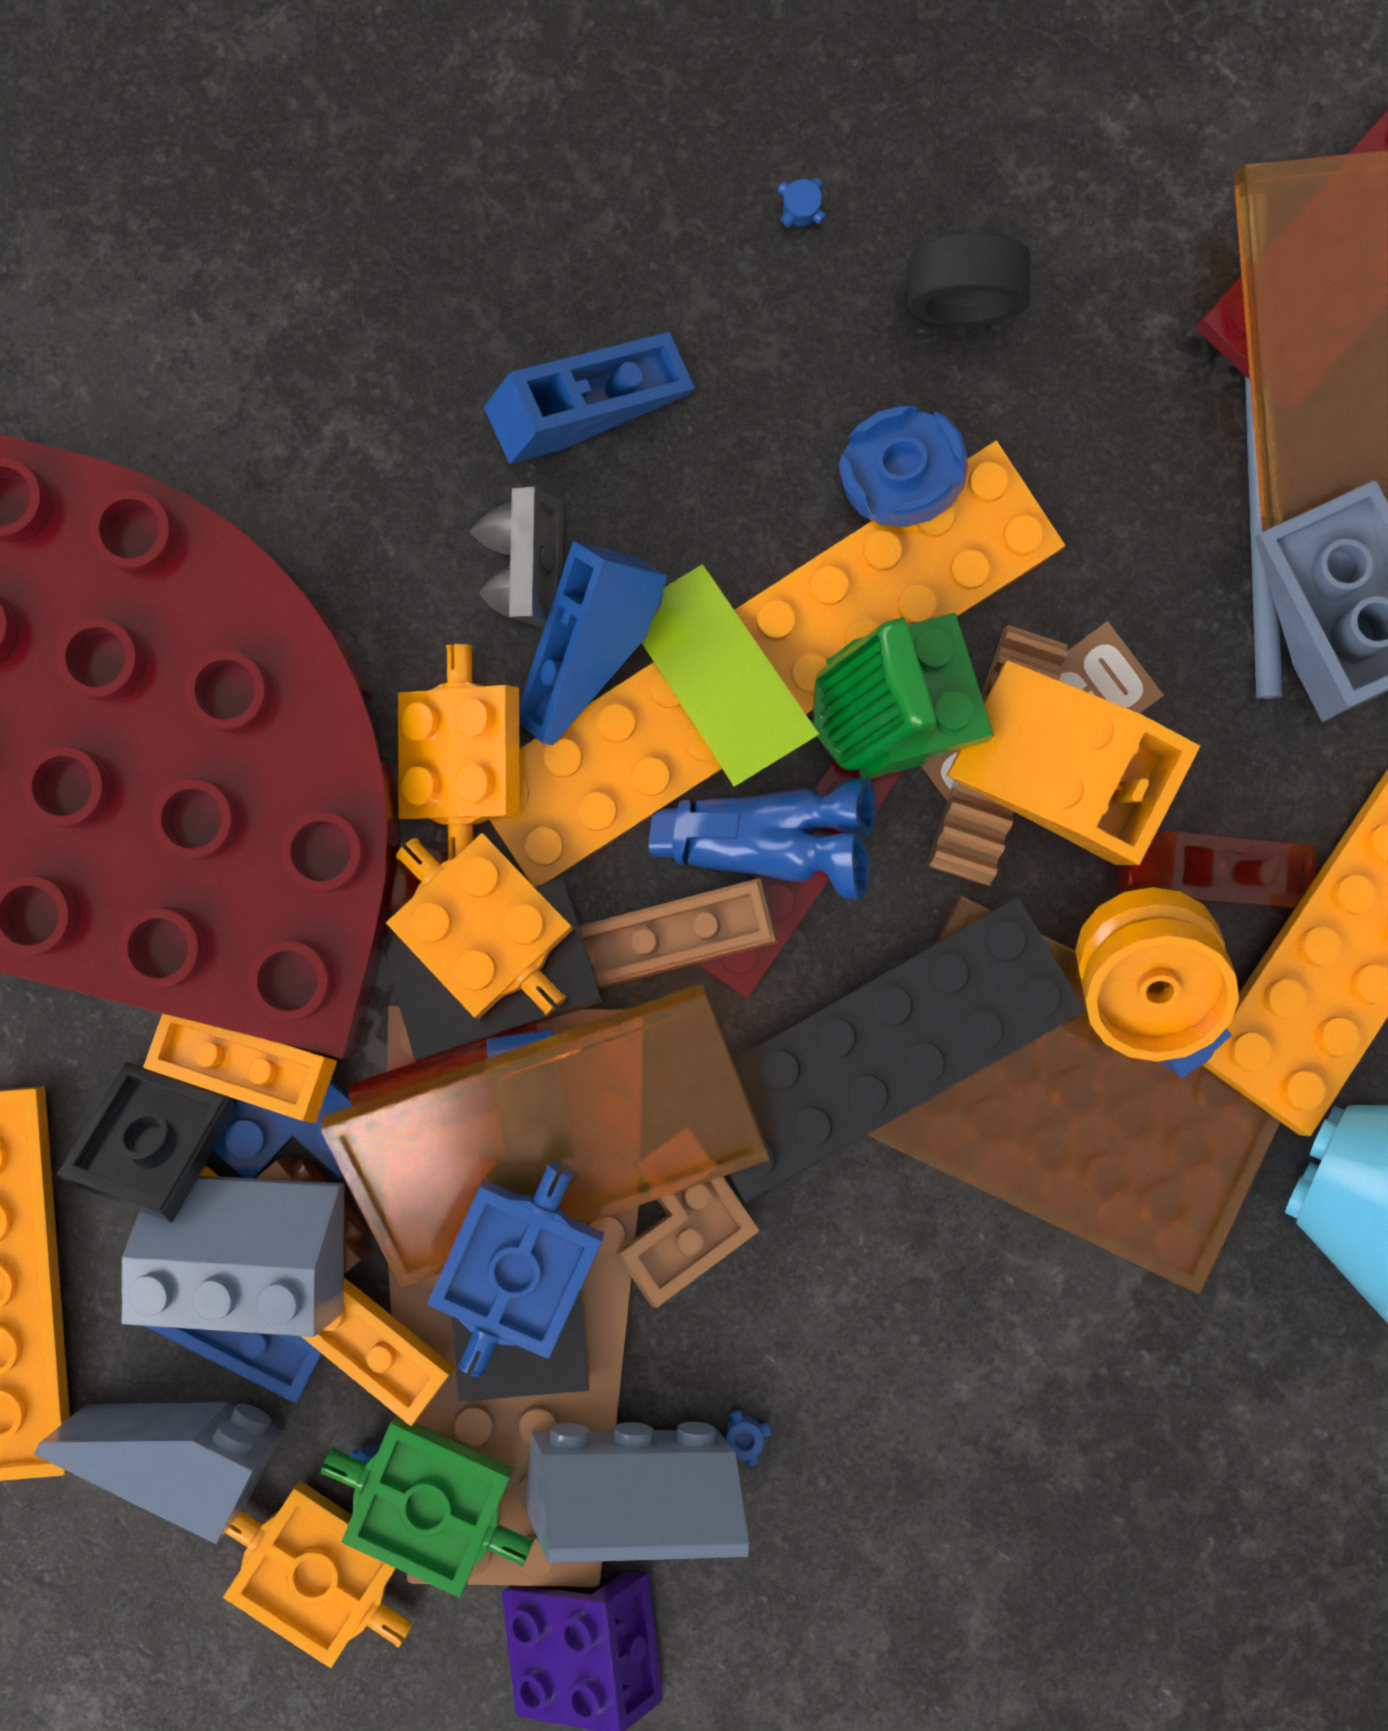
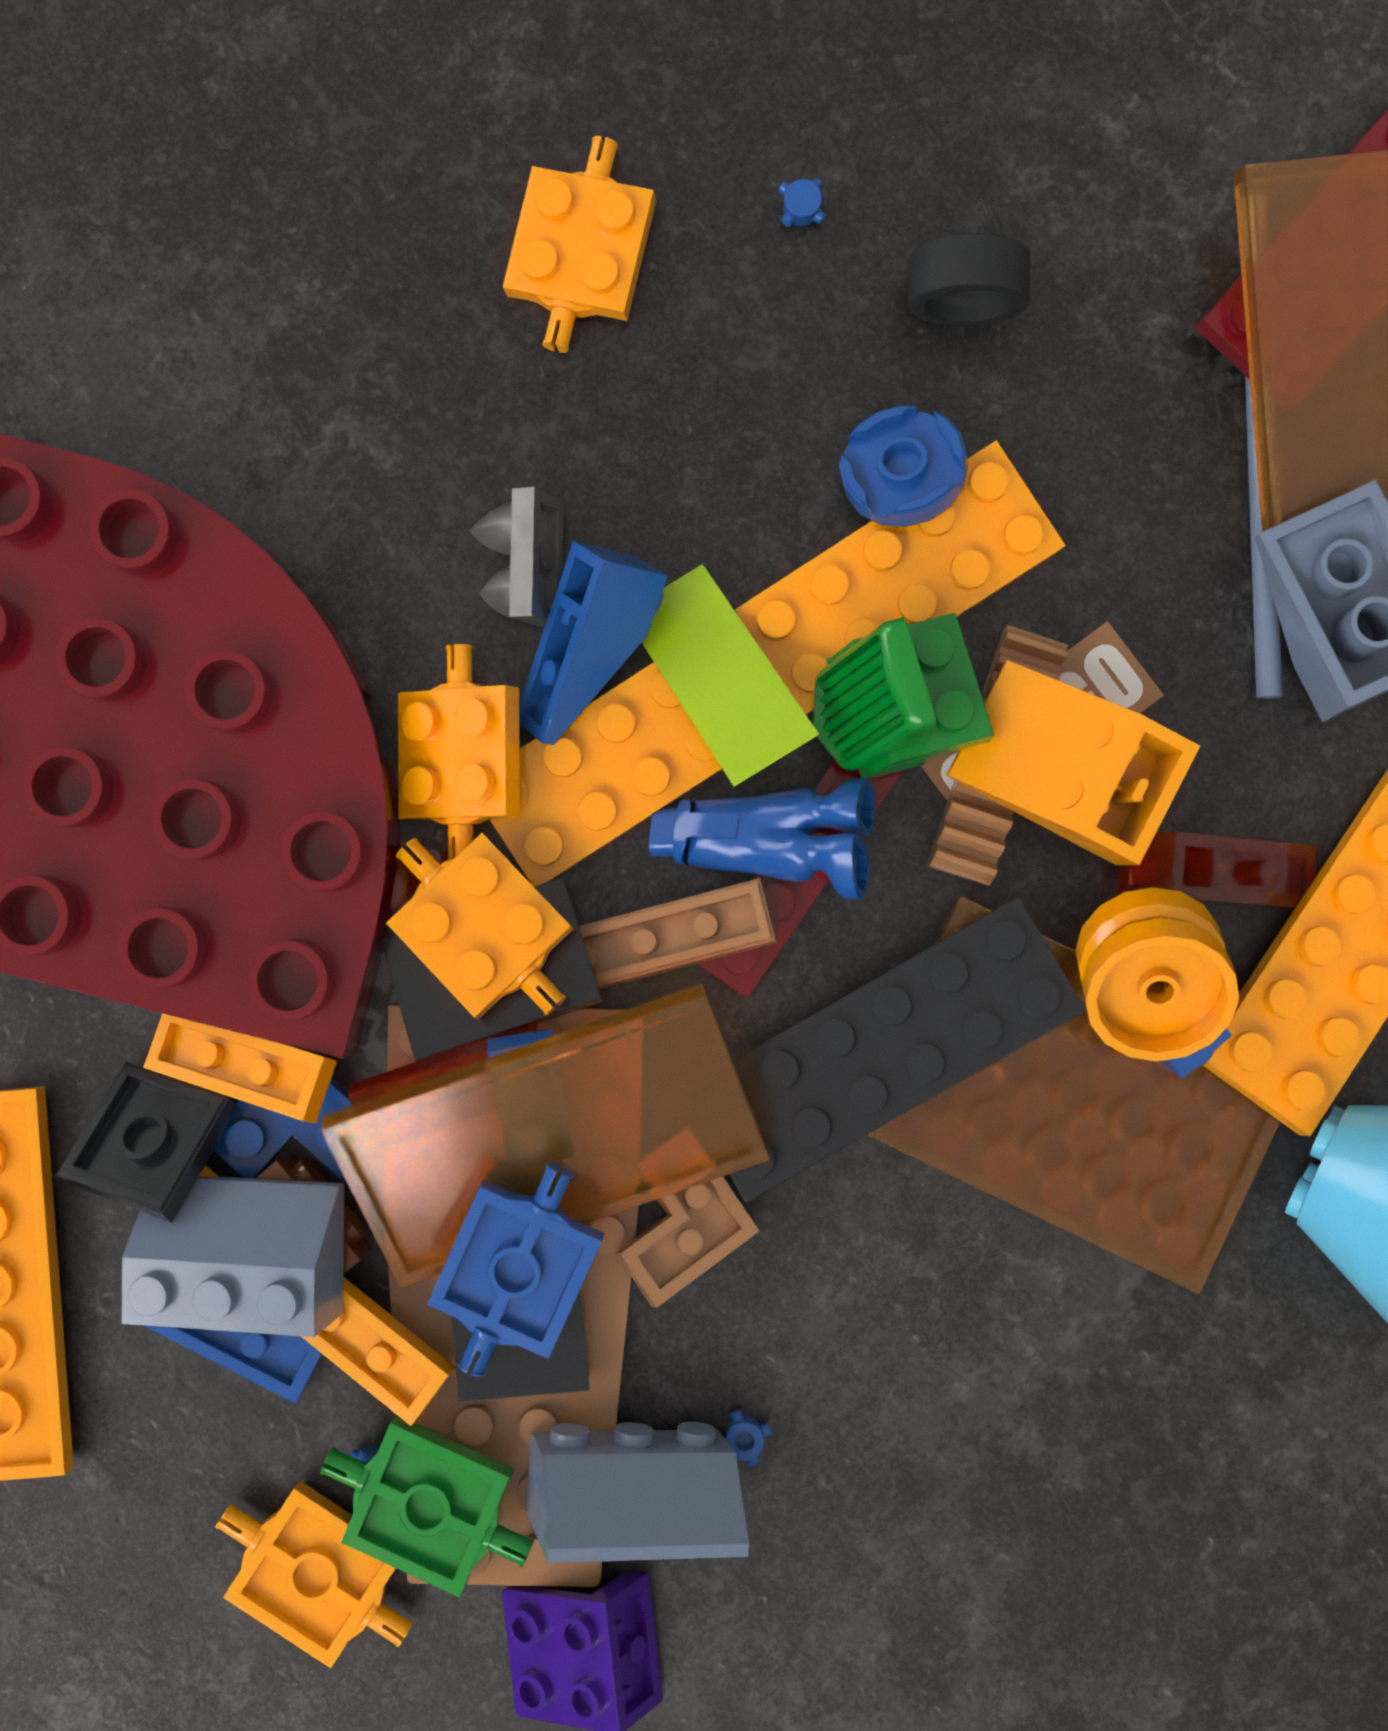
sand blue slope [34,1402,284,1544] -> none
blue slope [484,332,695,465] -> none
none -> light orange plate [503,136,657,353]

